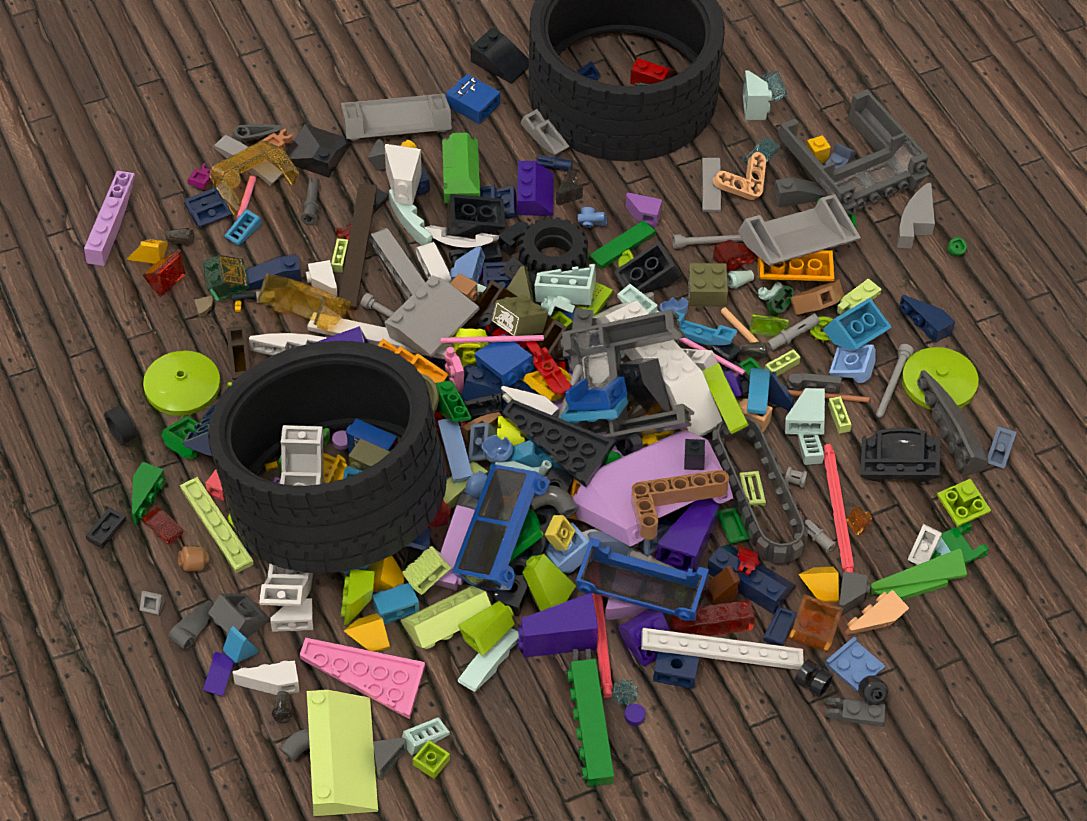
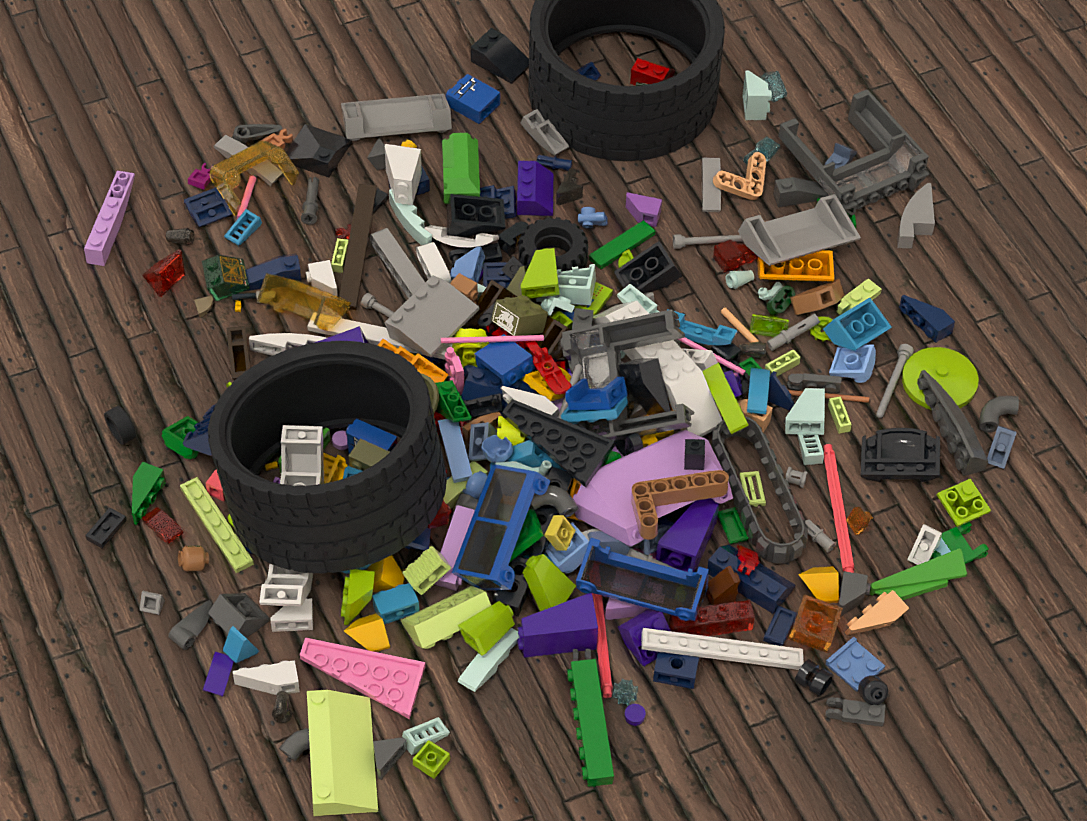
yellow slope [126,239,168,265] -> none
lime dish [143,351,221,416] -> none
medium blue hair [660,297,688,316] -> none
olive brick [688,263,728,306] -> none
yellow brick [806,135,831,164] -> none
green tile [947,237,967,256] -> none
none -> lime slope [521,248,560,299]
none -> dark grey cylinder [979,396,1019,432]

